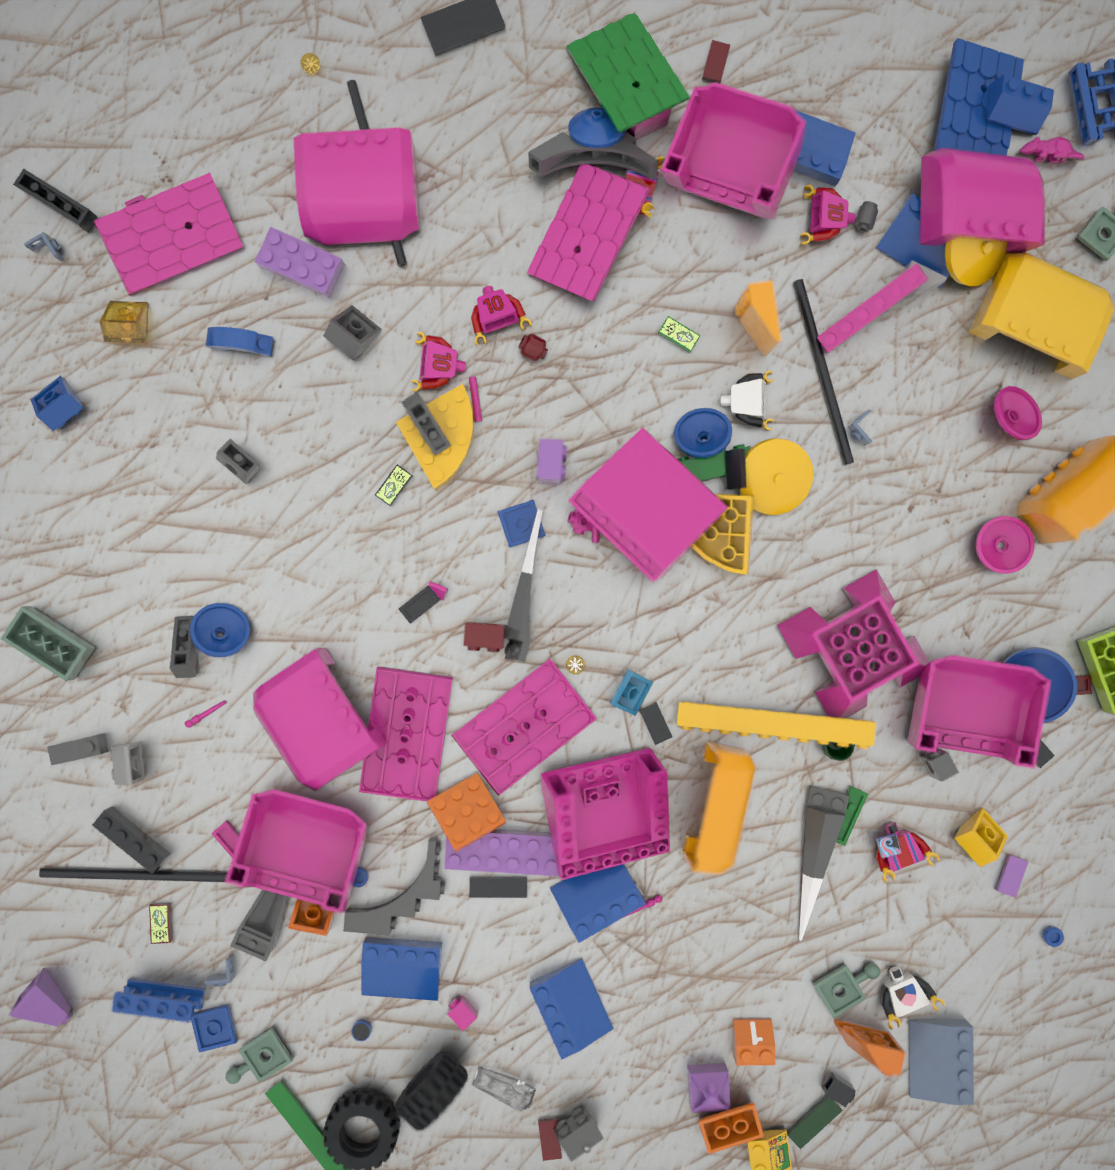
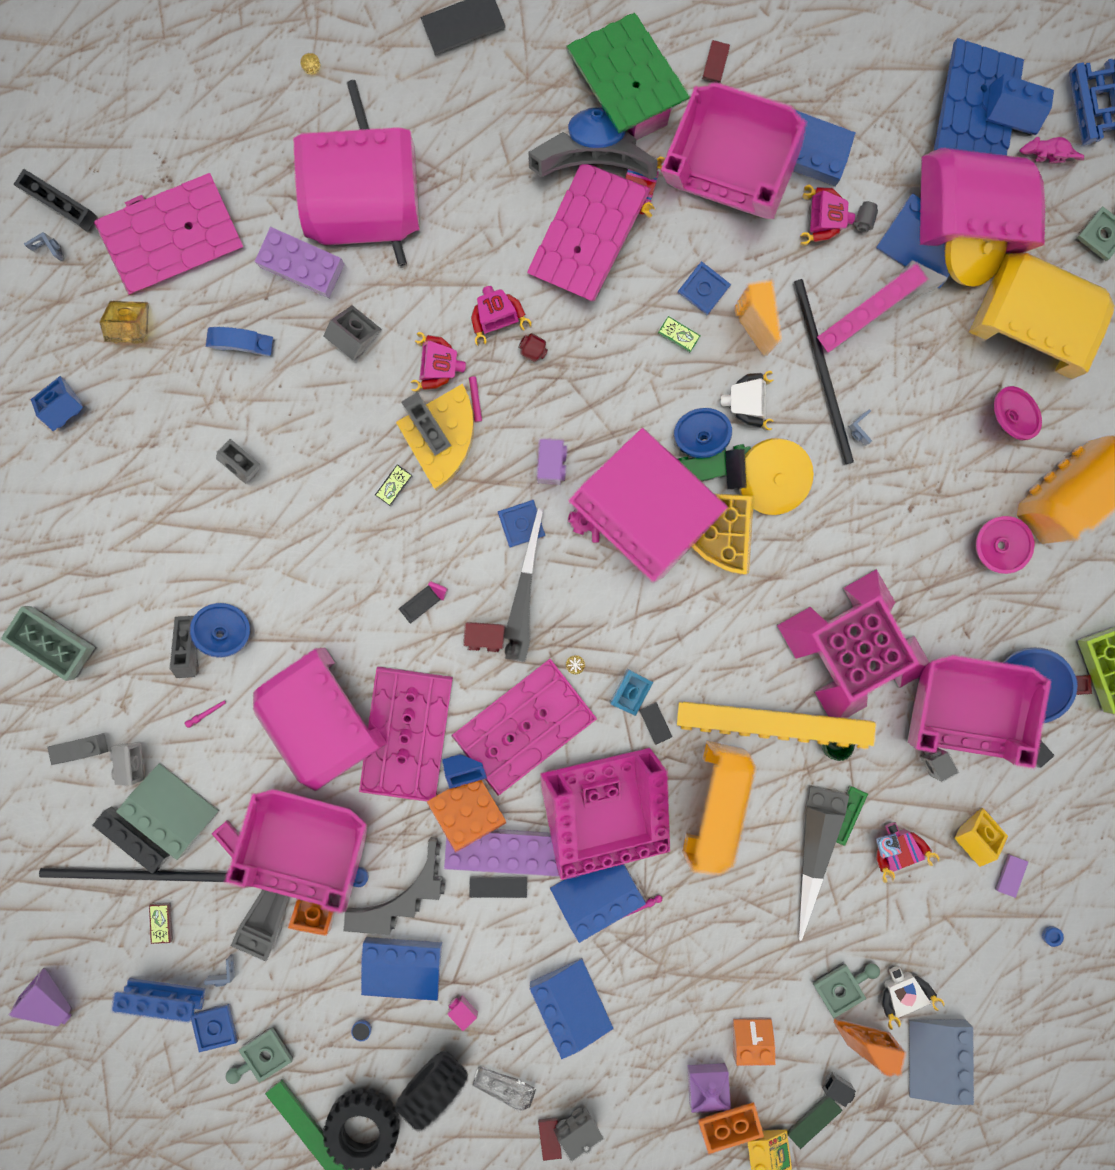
none -> sand green slope [116,763,219,860]
none -> blue slope [442,754,487,789]
none -> blue tile [677,261,731,315]

